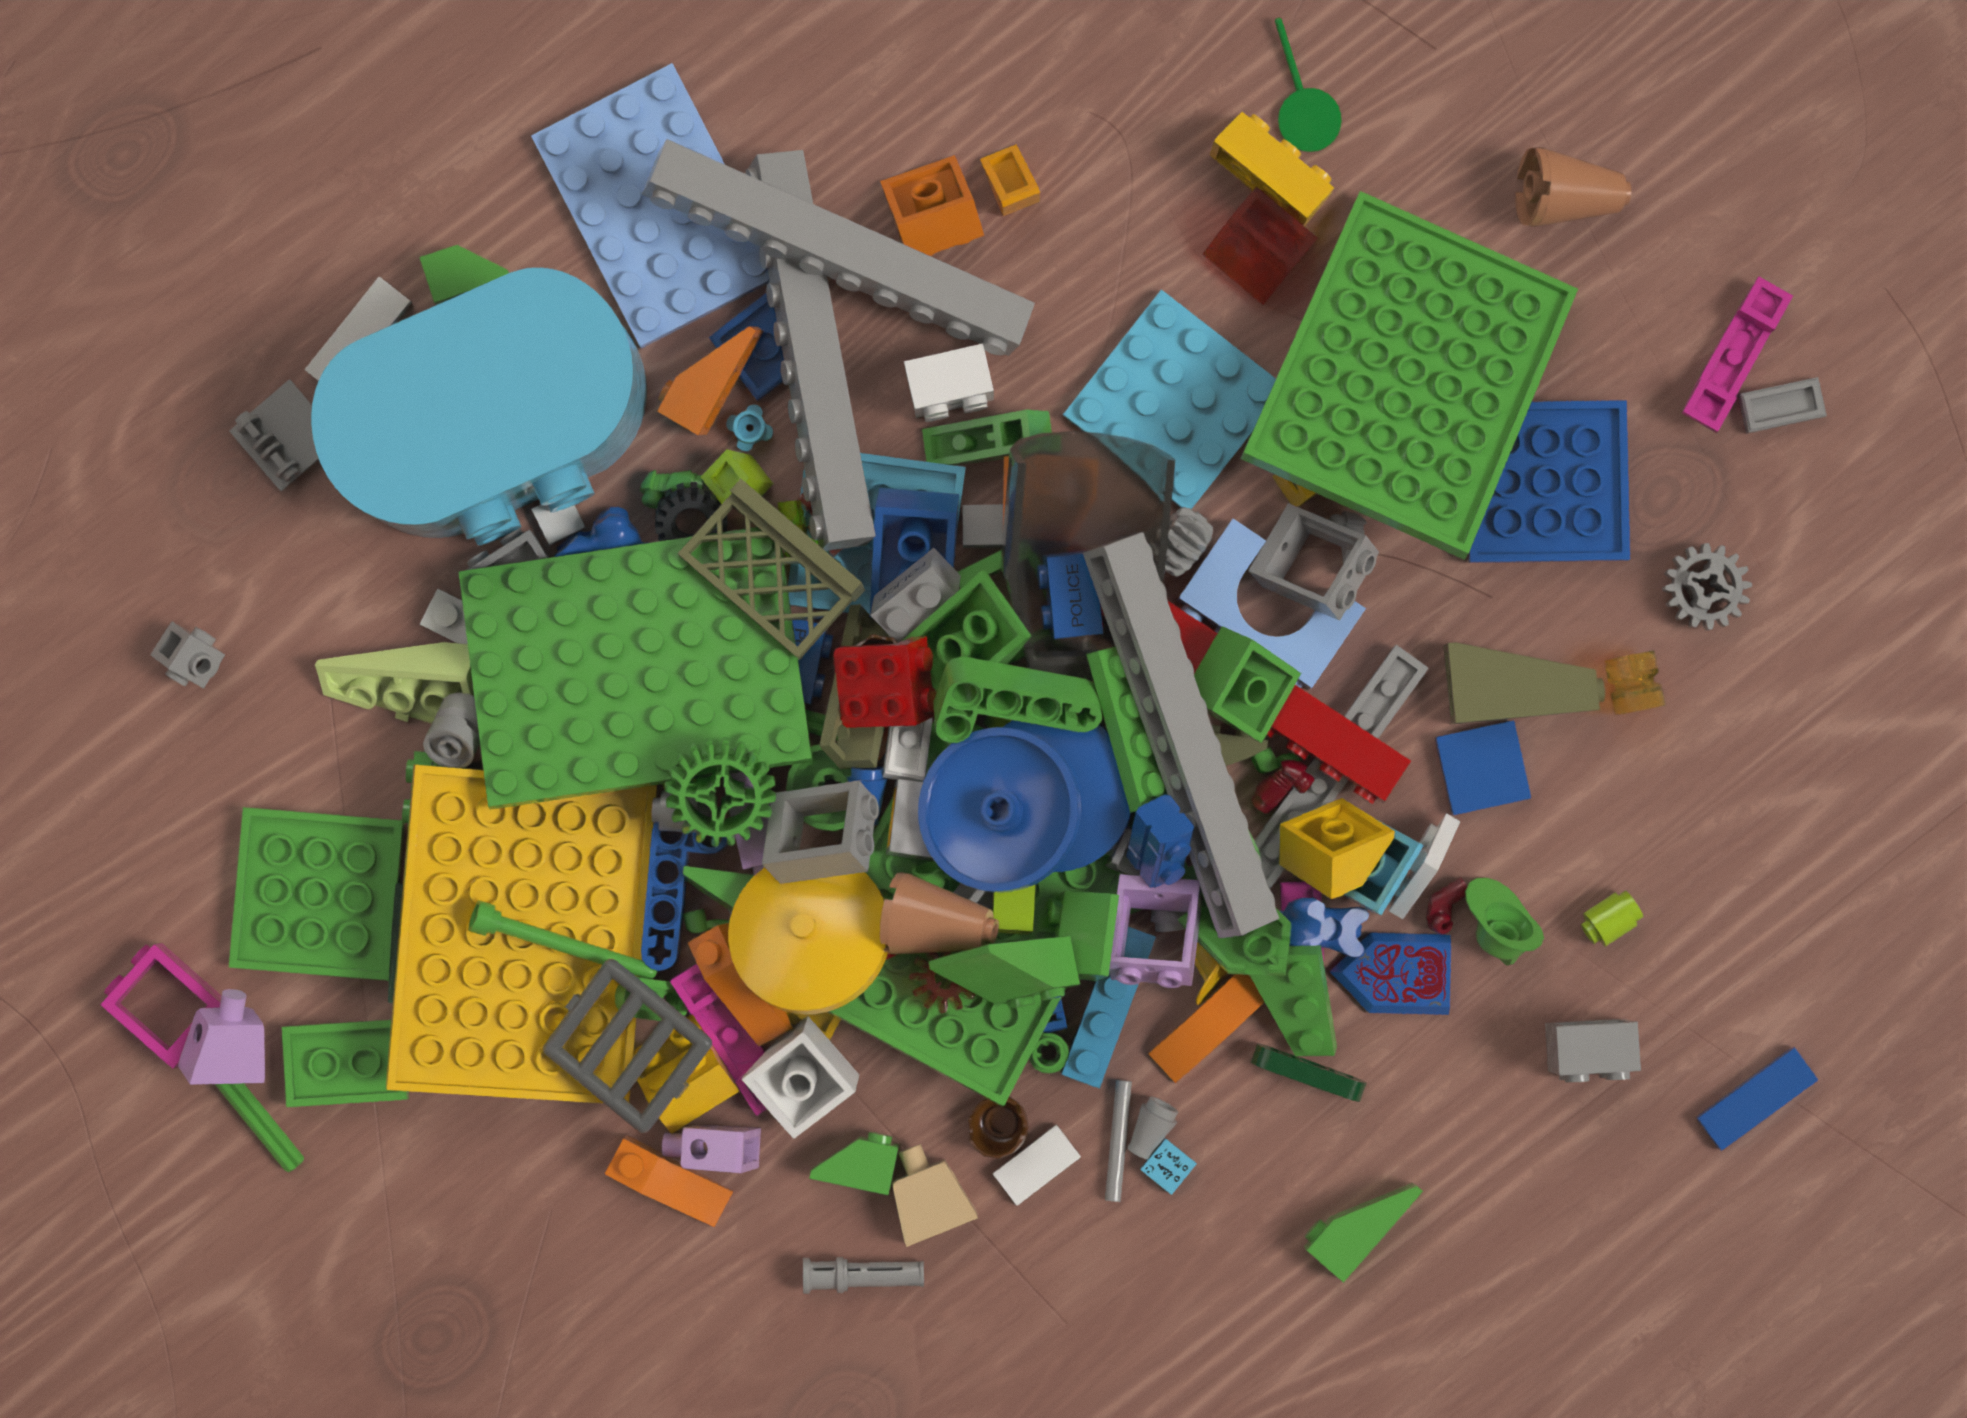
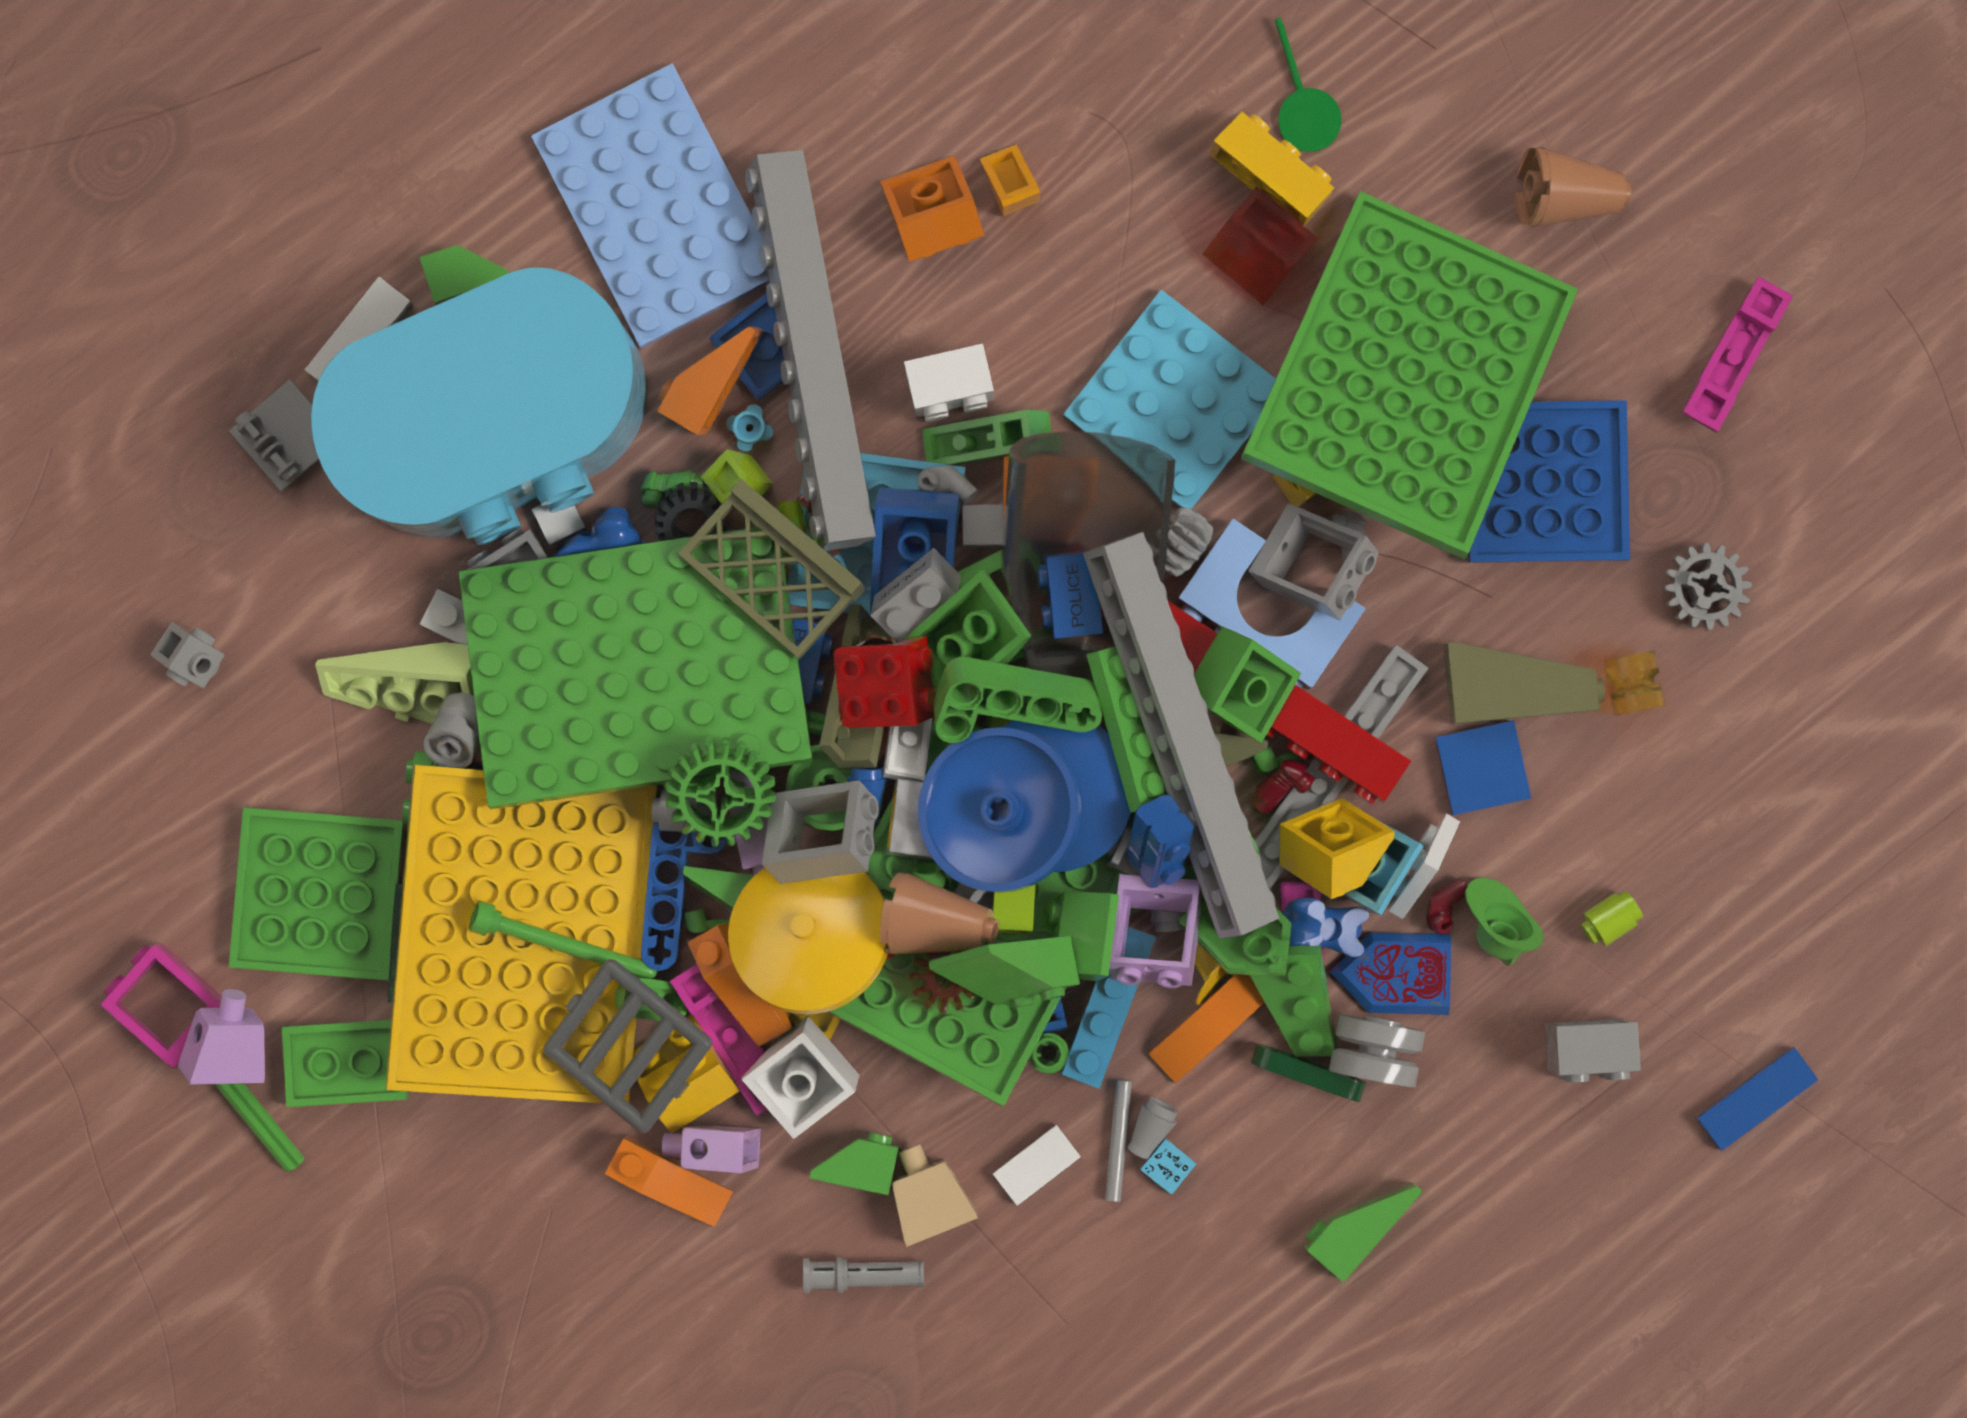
light grey brick [642,139,1035,356] -> none
reddish brown hair [968,1097,1029,1159] -> none
light grey tile [1738,377,1827,434] -> none
none -> light grey arm [917,466,978,505]
none -> light grey wheel [1329,1015,1426,1088]

